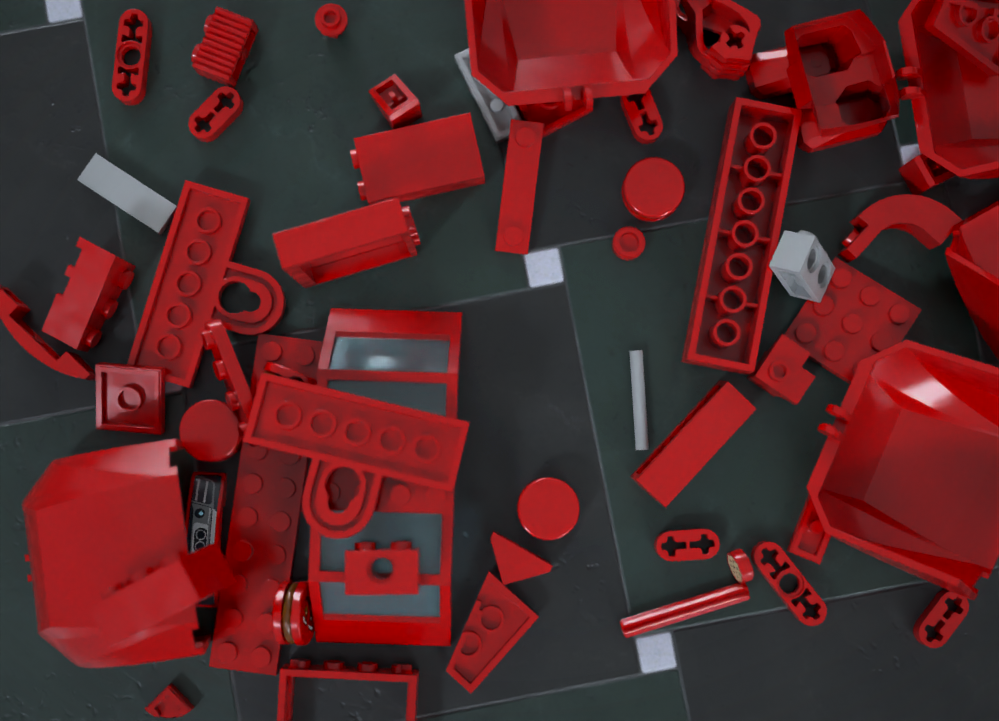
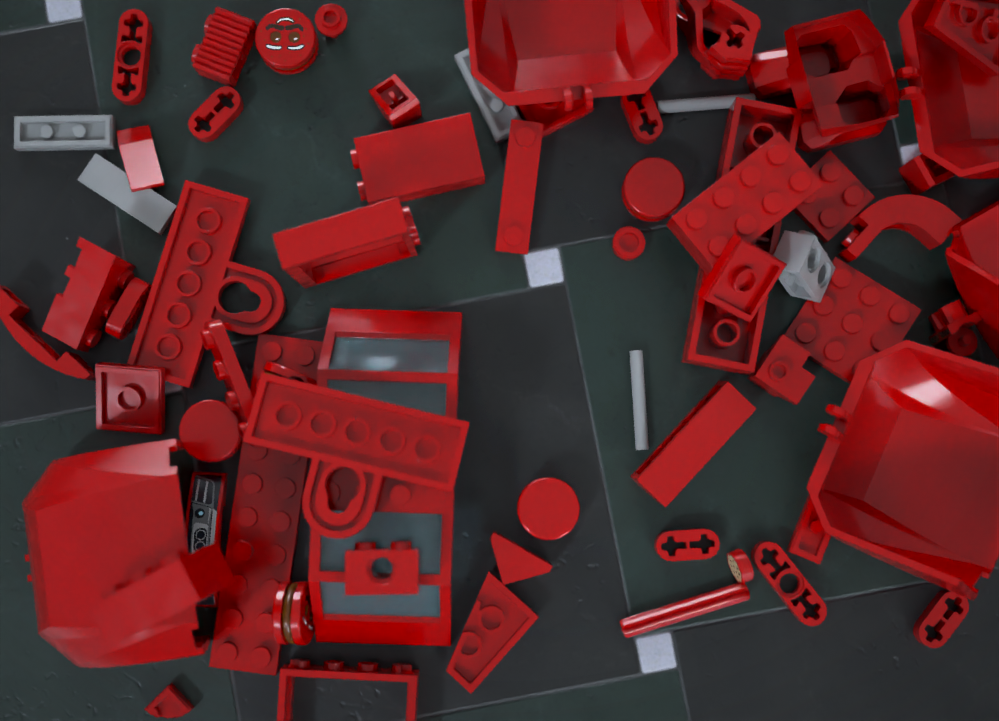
none -> light grey tile [14,115,116,151]
none -> red beam [105,277,152,340]
none -> slope [116,125,165,192]
none -> red head [255,8,319,75]
none -> light grey bar [656,93,756,114]
none -> red brick [666,132,823,276]
none -> red tile [697,234,787,323]
none -> red plate [793,150,876,244]
none -> red hips [928,299,982,357]

